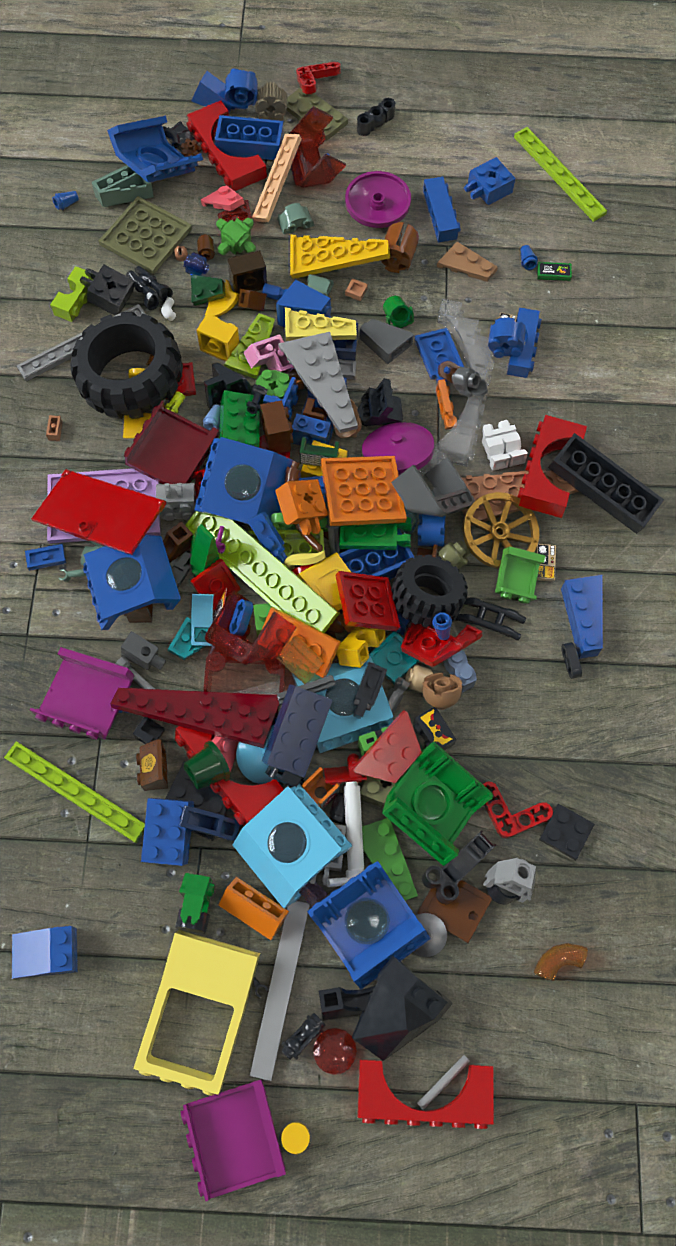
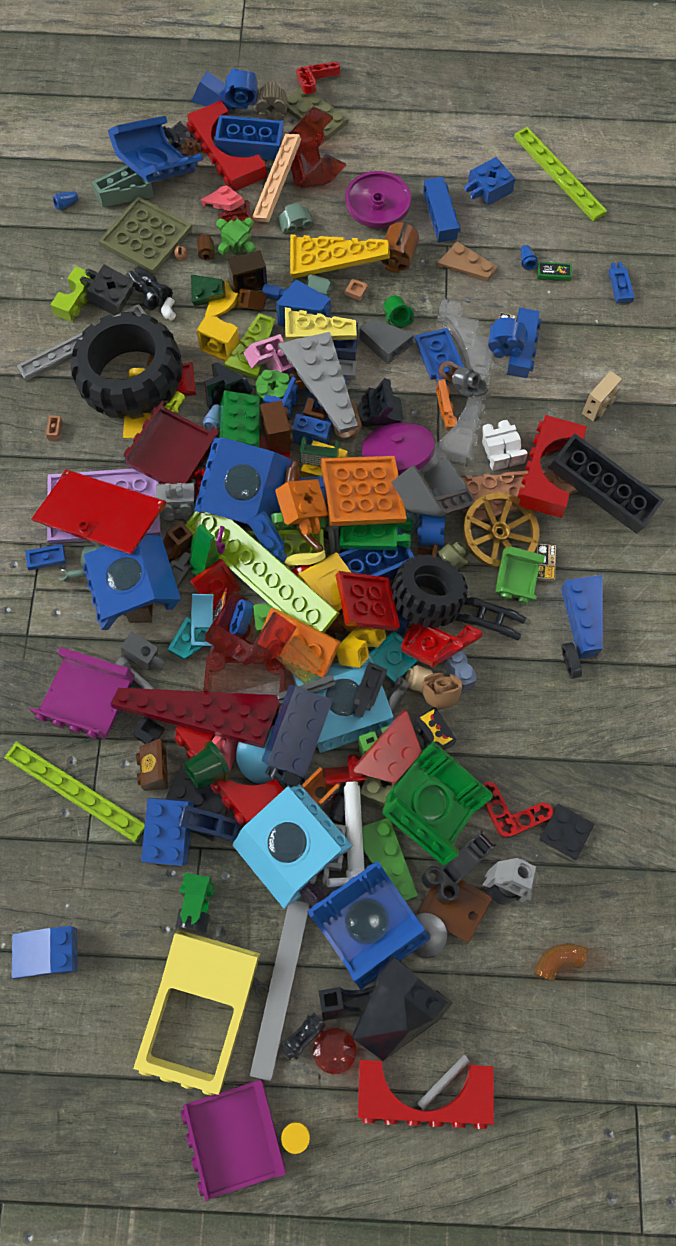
clear blue head [183,252,210,276] -> none
orange brick [218,877,289,940] -> none
black bar [246,384,268,414] -> none
black piece [357,98,396,136] -> none
blue cone [432,613,452,640] -> none
none -> tan piece [582,371,622,421]
none -> blue hinge [609,262,634,303]

